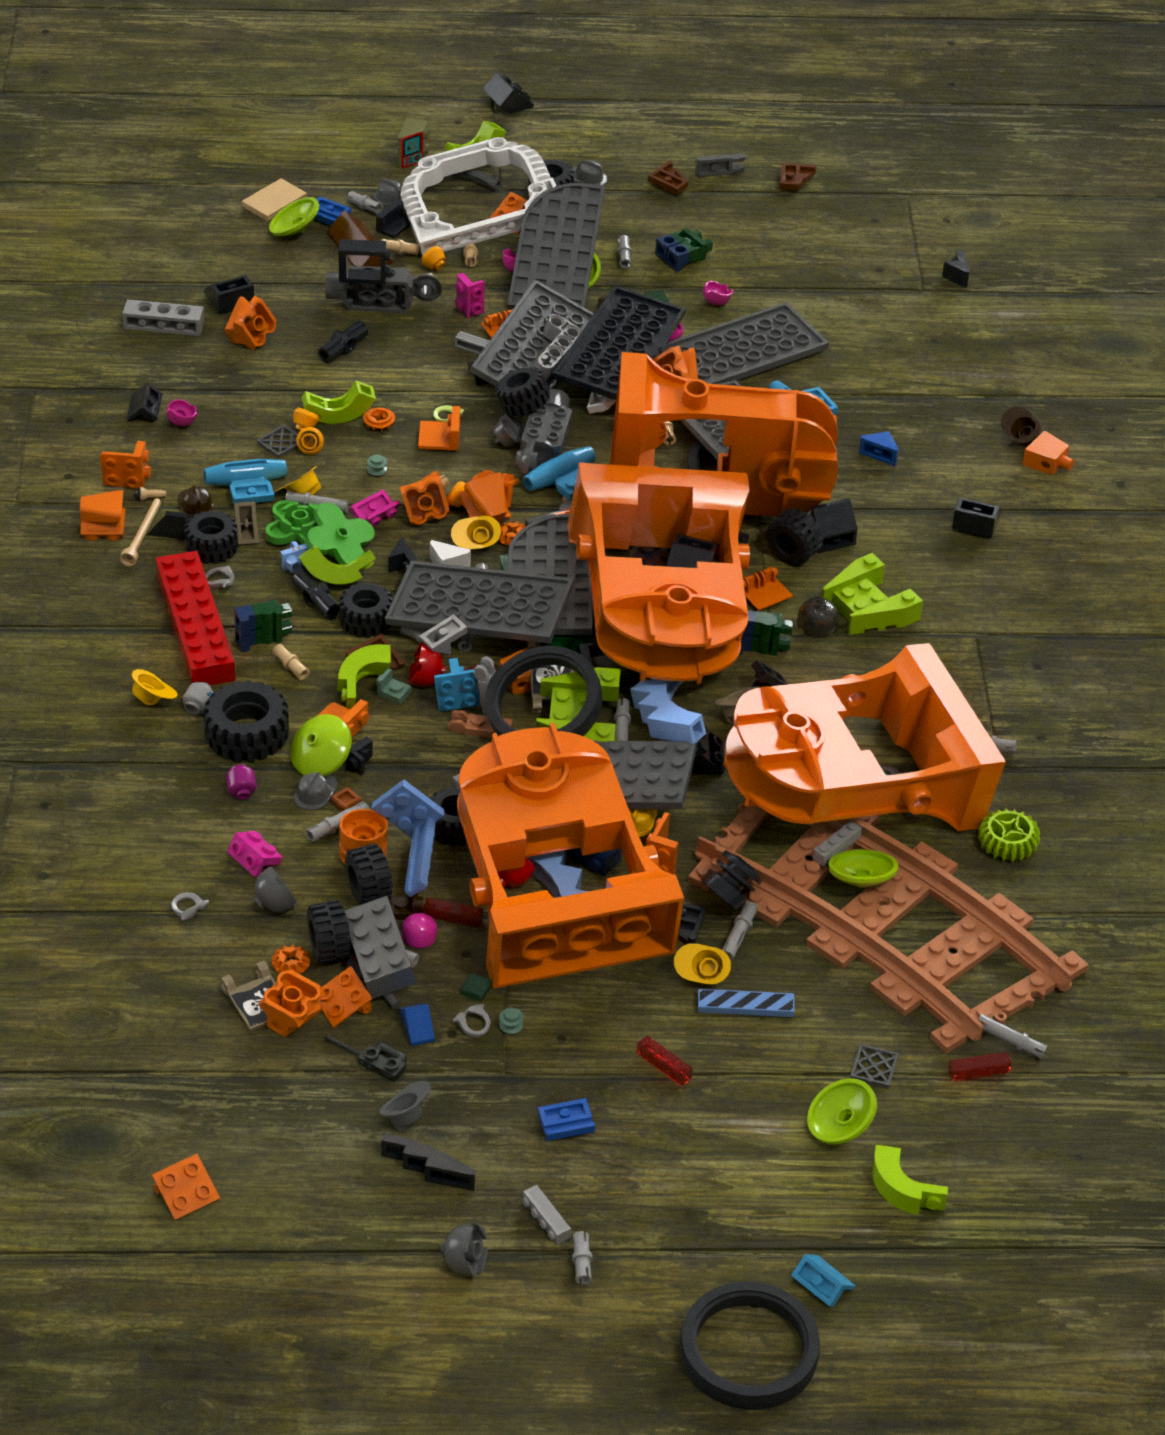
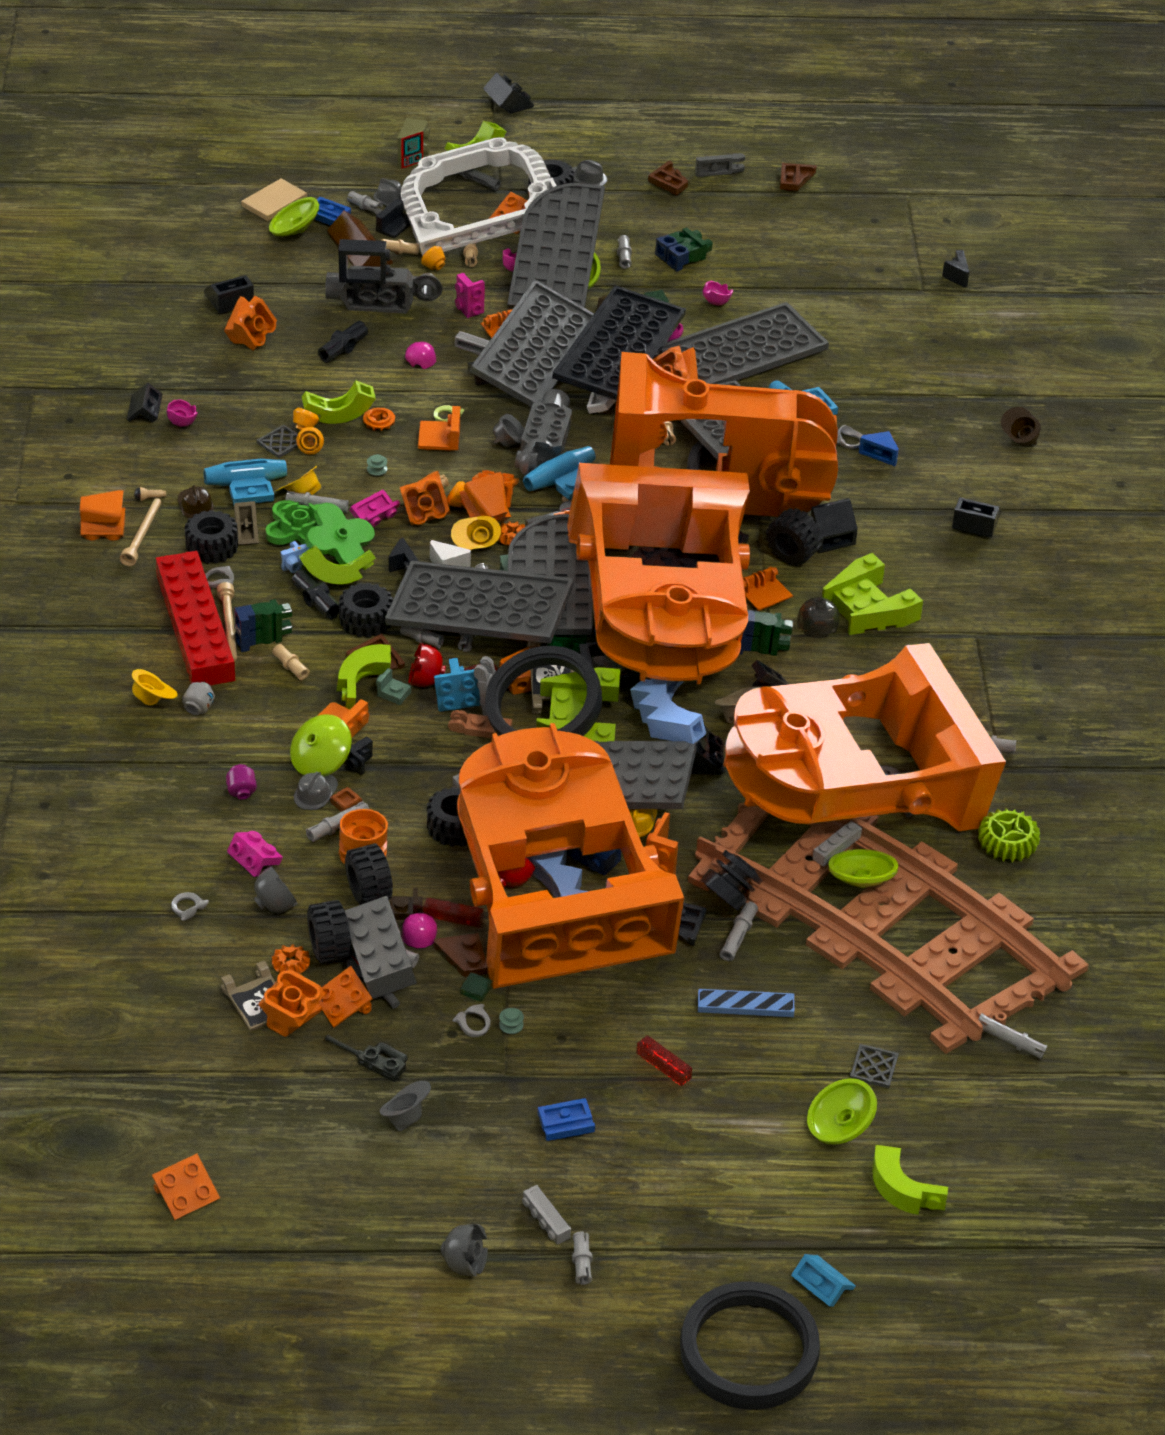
orange bracket [100,441,151,488] -> none
light grey brick [122,299,205,336] -> none
black slope [147,511,193,540] -> none
black tyre [203,680,289,762] -> none
medium blue bracket [372,779,444,897] -> none
black slope [381,1133,476,1191] -> none
blue slope [398,1003,435,1046] -> none
light grey slope [419,614,468,654] -> none
black tyre [495,367,550,416] -> none
light grey beam [534,314,581,381] -> none
light grey pin [613,698,631,741] -> none
black slope [666,534,719,568] -> none
yellow piece [674,944,731,984] -> none
clear red piece [948,1051,1012,1081] -> none
orange torso [1022,431,1075,475] -> none
none -> tan piece [217,582,237,661]
none -> dark pink hair [405,342,436,369]
none -> reddish brown wing [434,933,487,977]
none -> light grey piece [837,425,863,449]

